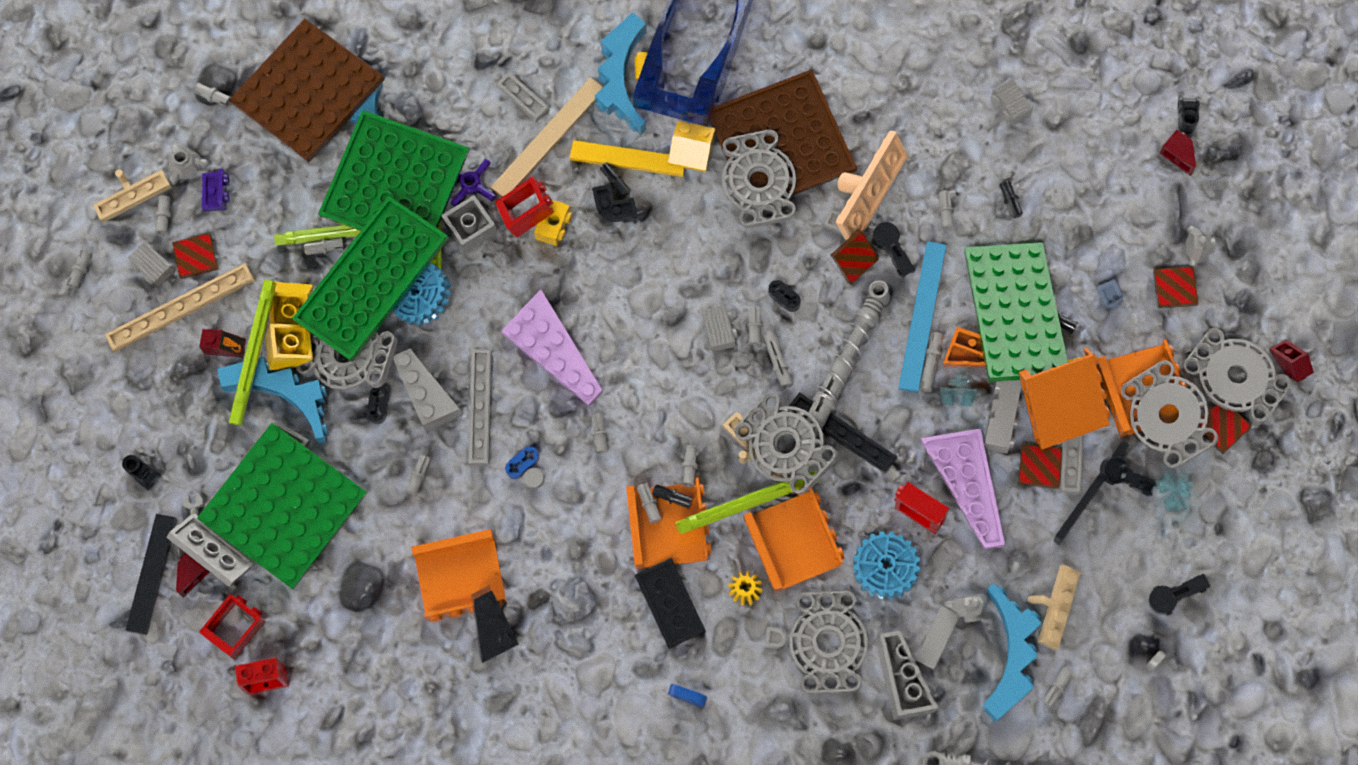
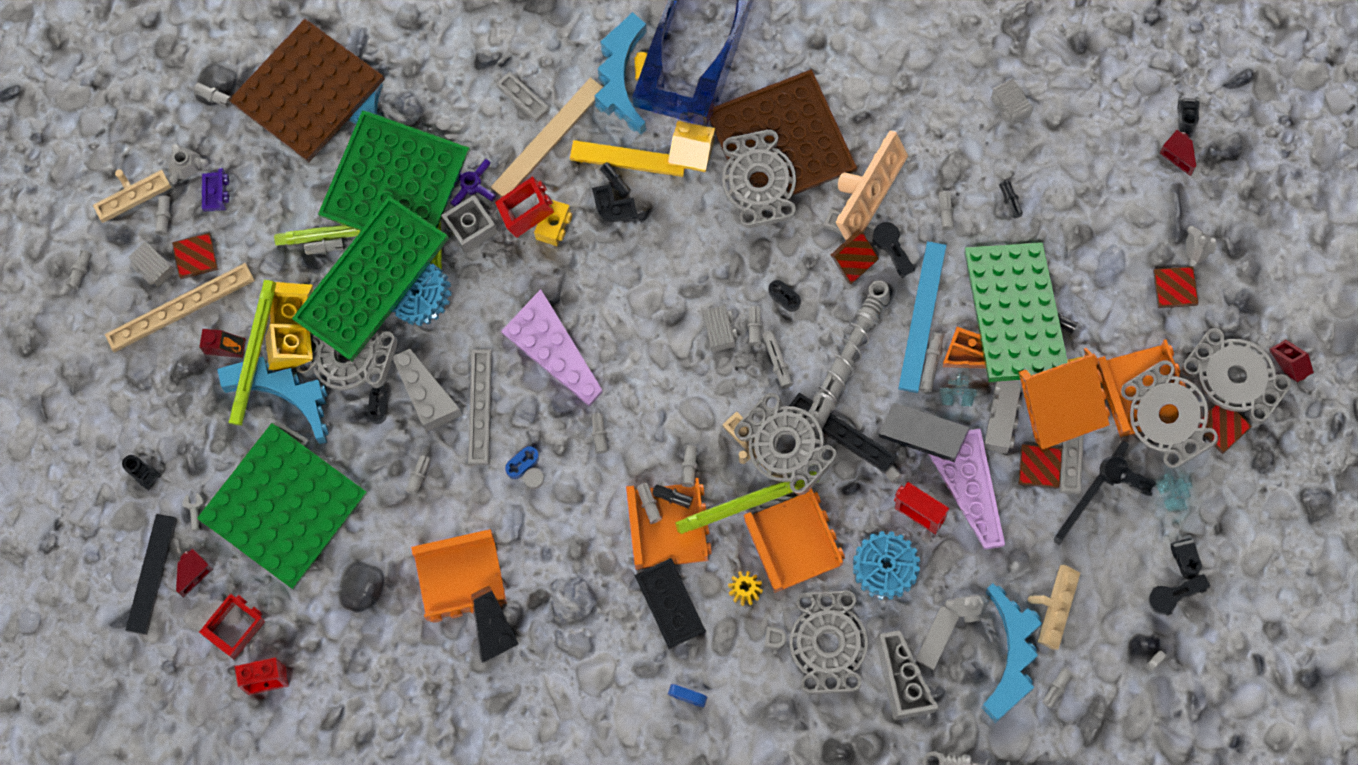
light grey plate [167,513,256,587] -> none
sand blue plate [1096,279,1124,309] -> none
none -> tile [879,403,969,462]
none -> black piece [1170,537,1202,579]

